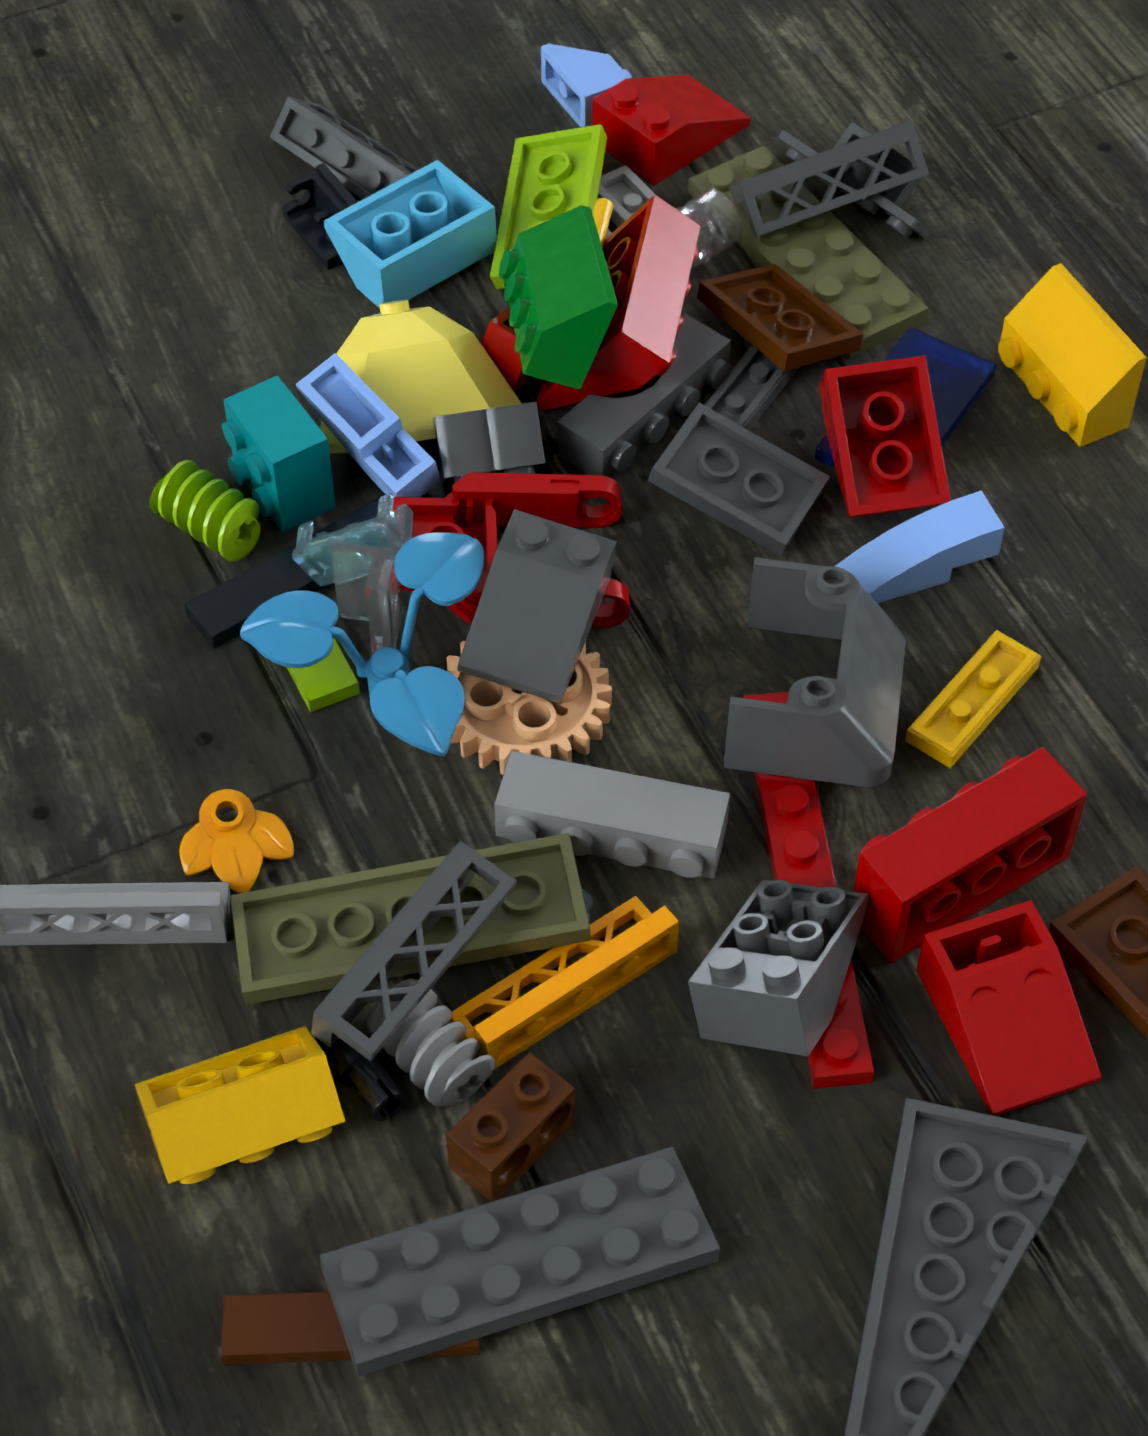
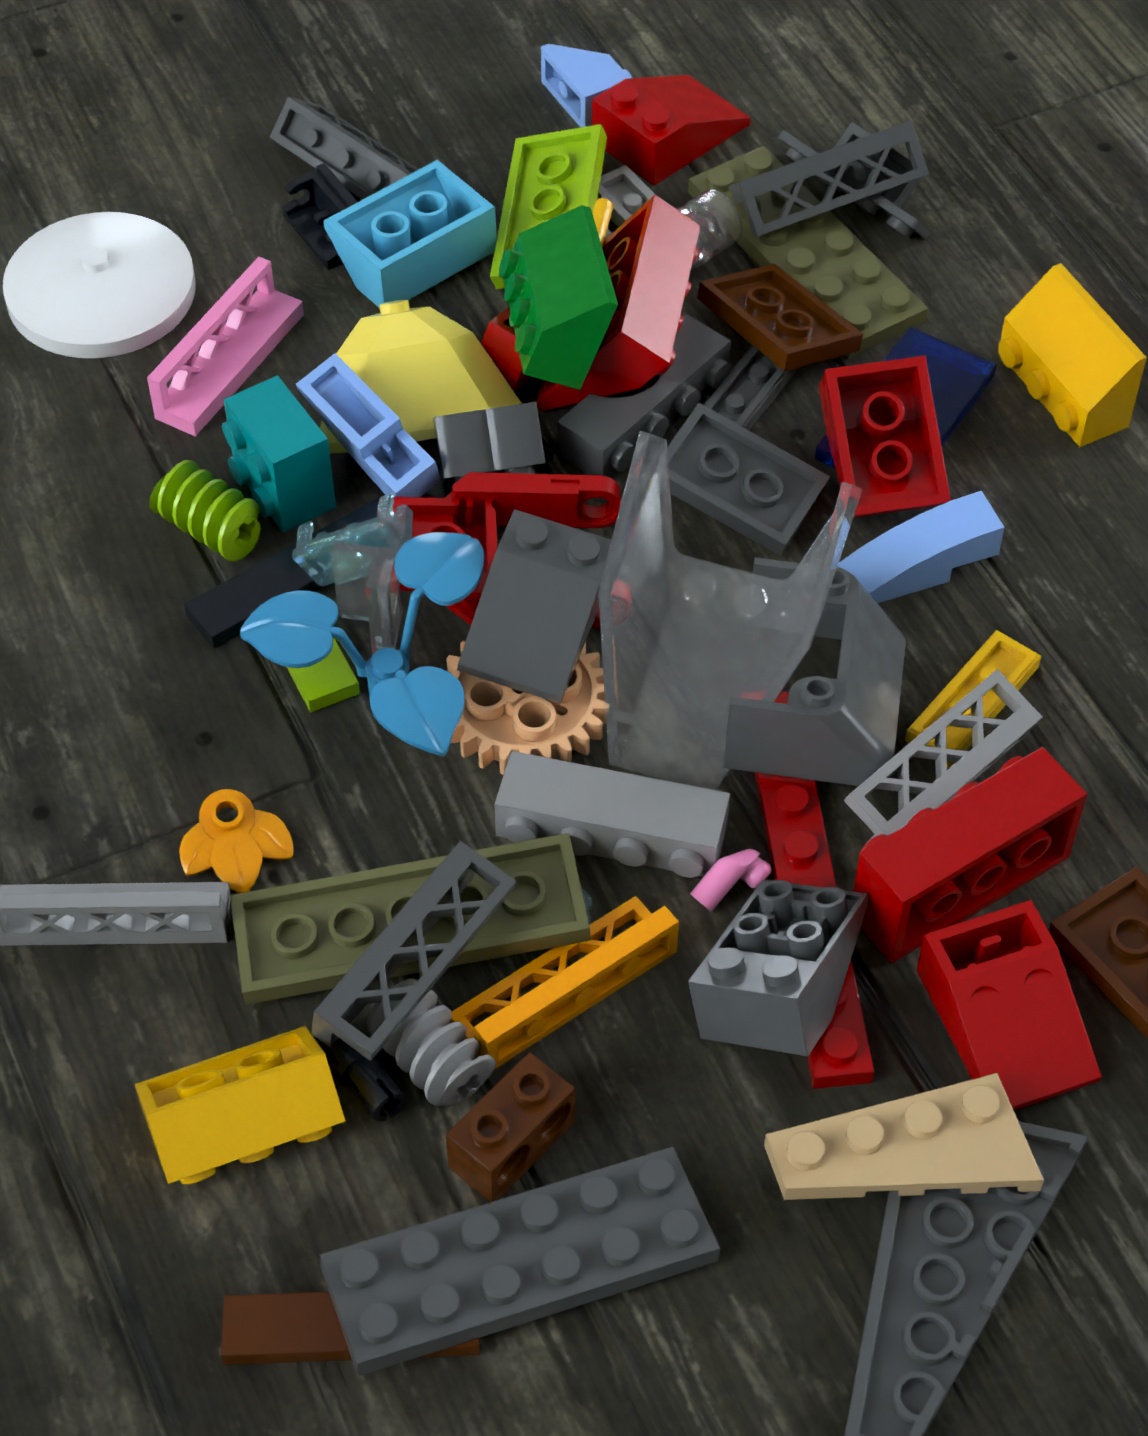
none -> white dish [3,212,196,358]
none -> bright pink fence [147,257,304,437]
none -> clear windscreen [598,431,863,791]
none -> bright pink arm [690,848,772,912]
none -> tan wing [764,1073,1044,1200]
none -> light grey fence [844,669,1043,845]

